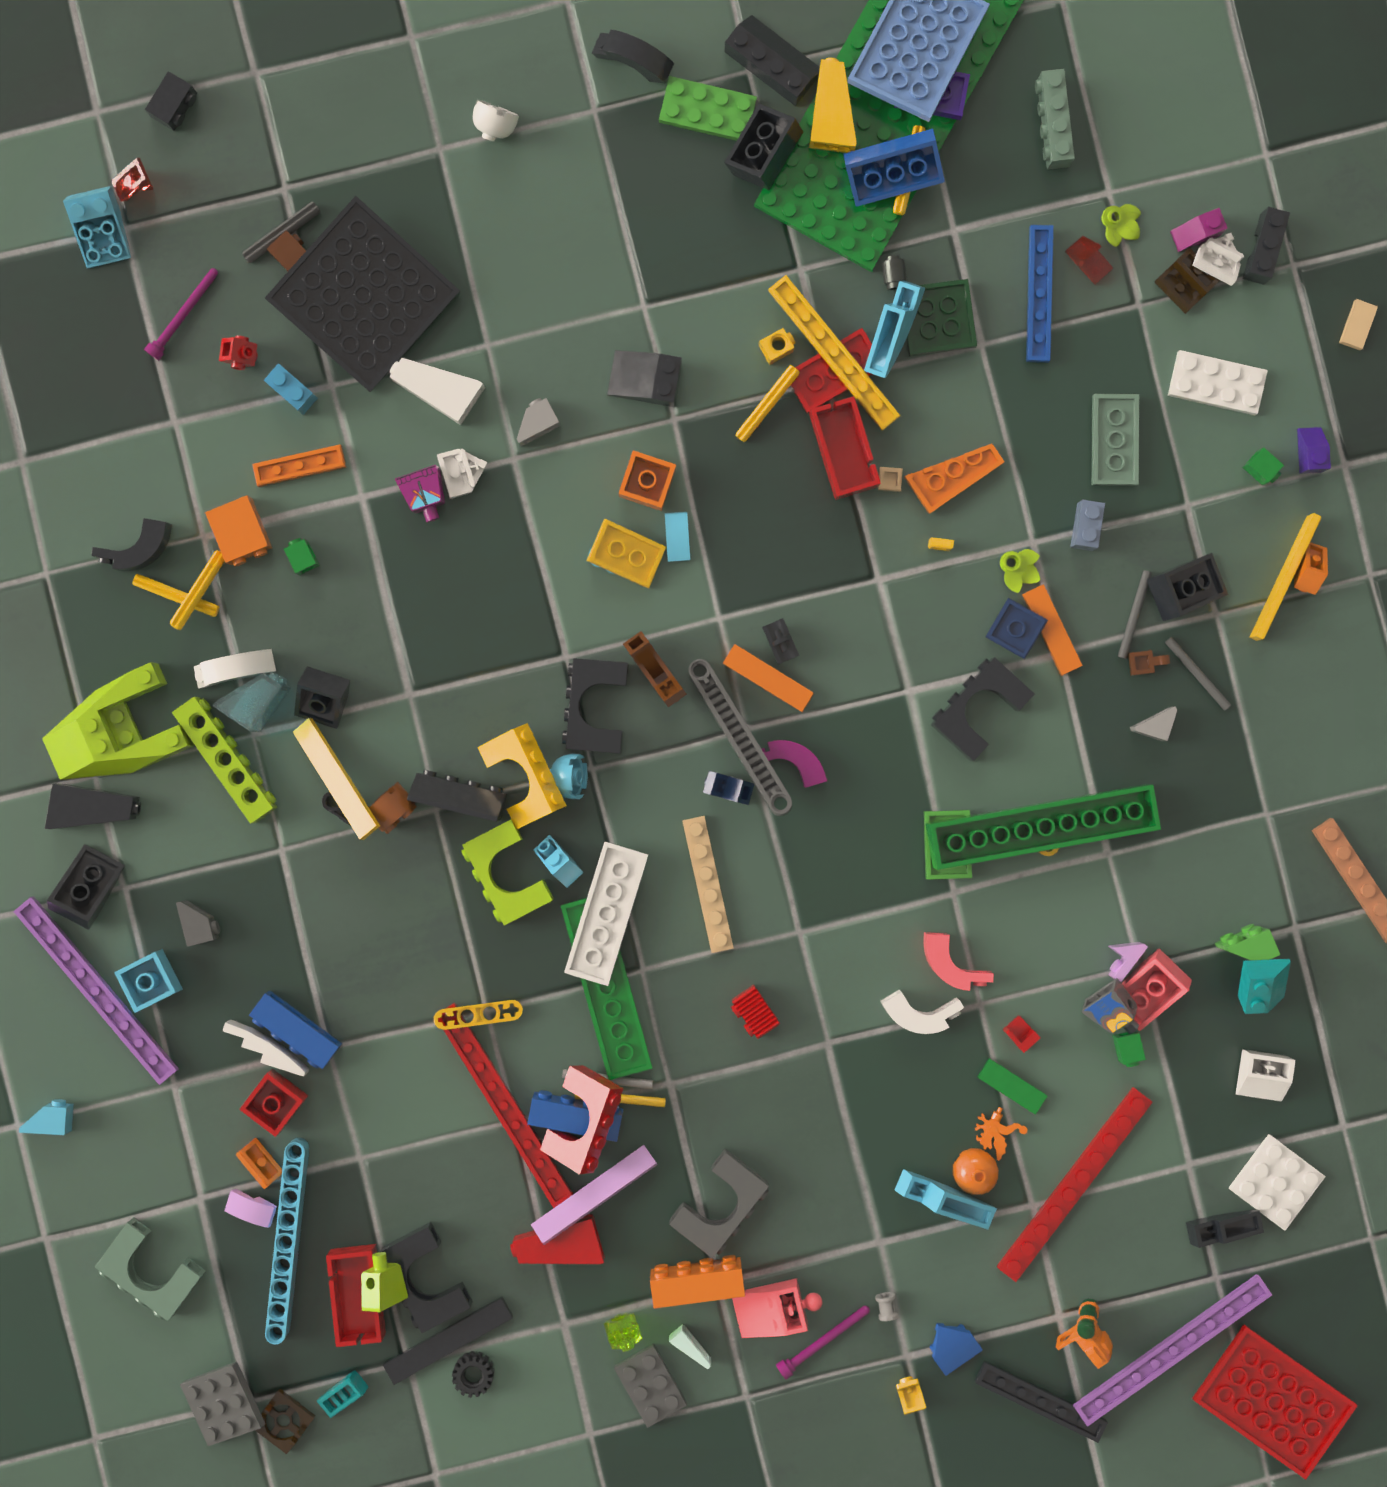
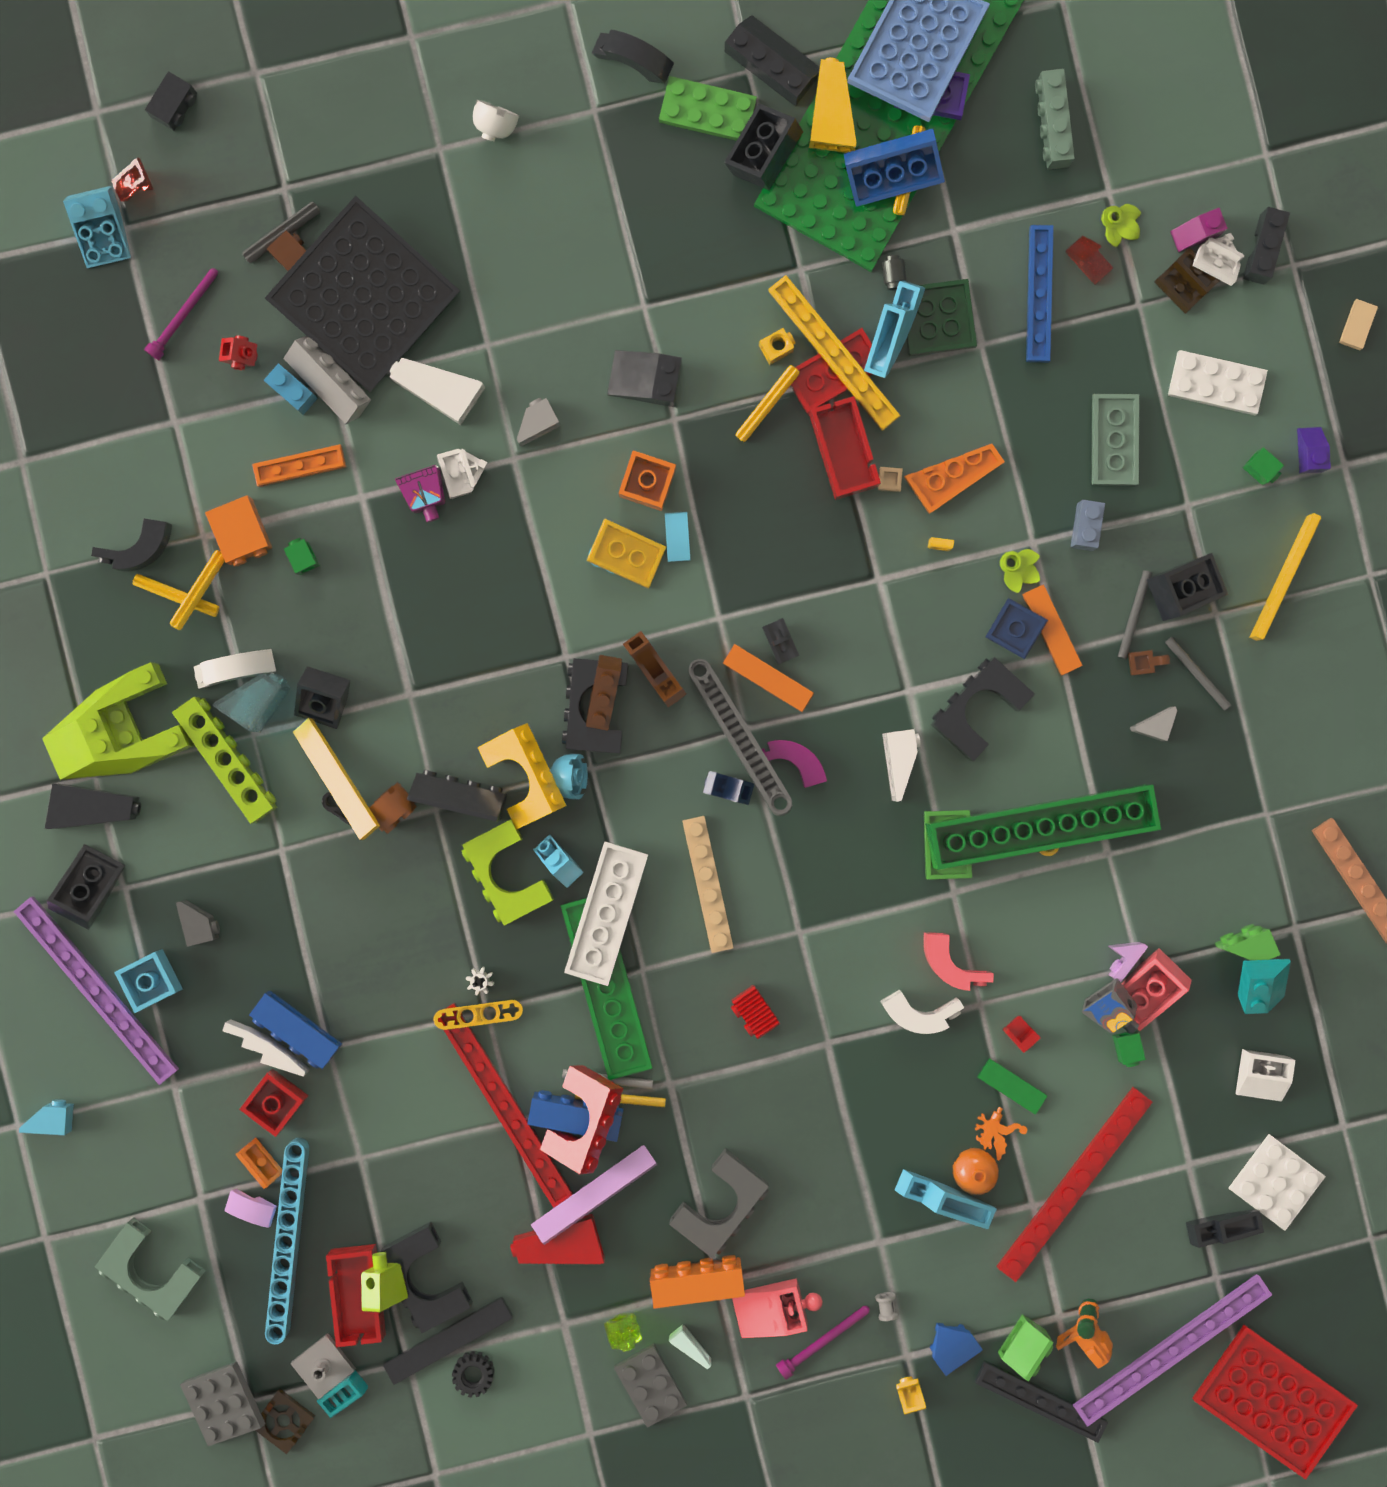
orange slope [1294,542,1328,595] -> none
none -> light grey brick [283,336,371,424]
none -> light grey tile [291,1333,356,1399]
none -> white gear [466,967,494,995]
none -> reddish brown brick [586,655,622,731]
none -> white slope [882,729,920,801]
none -> slope [998,1314,1054,1382]

